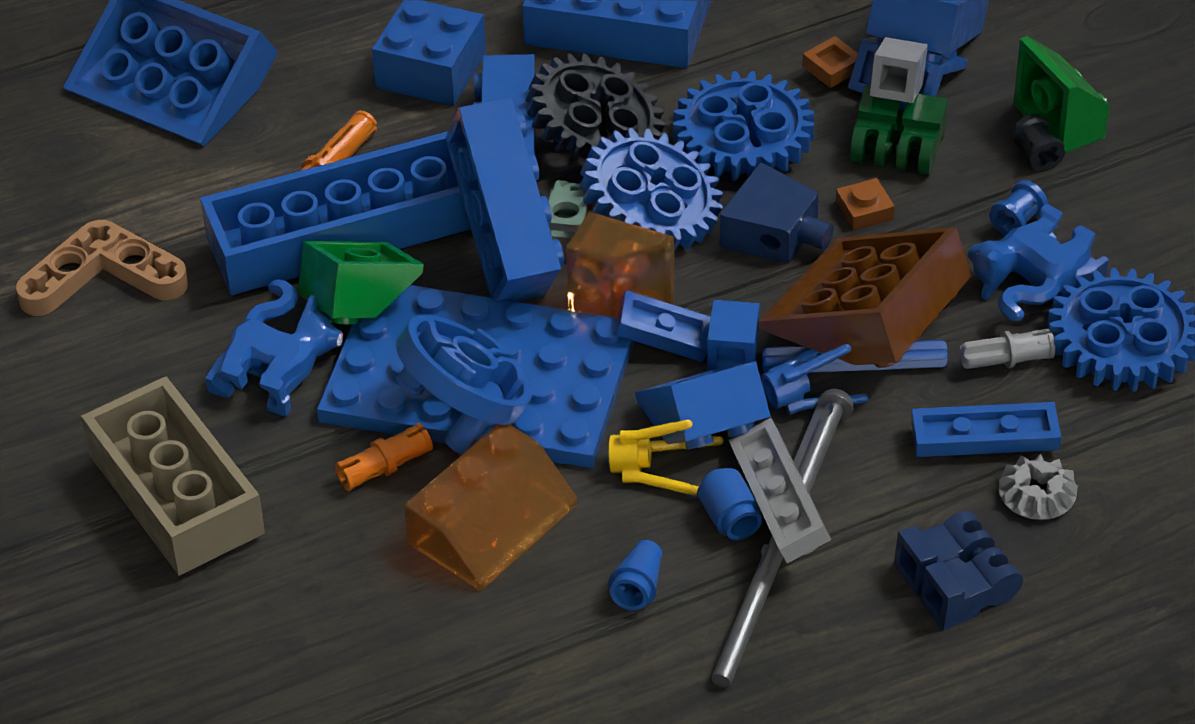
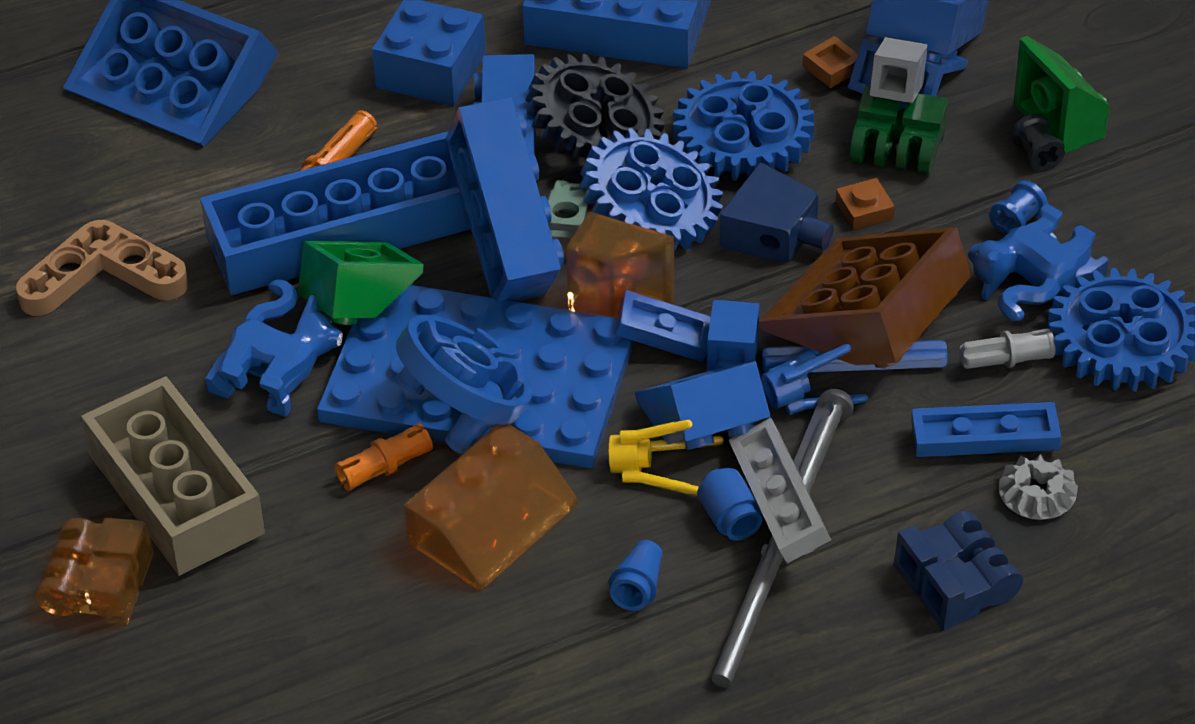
none -> clear orange legs [35,518,154,626]

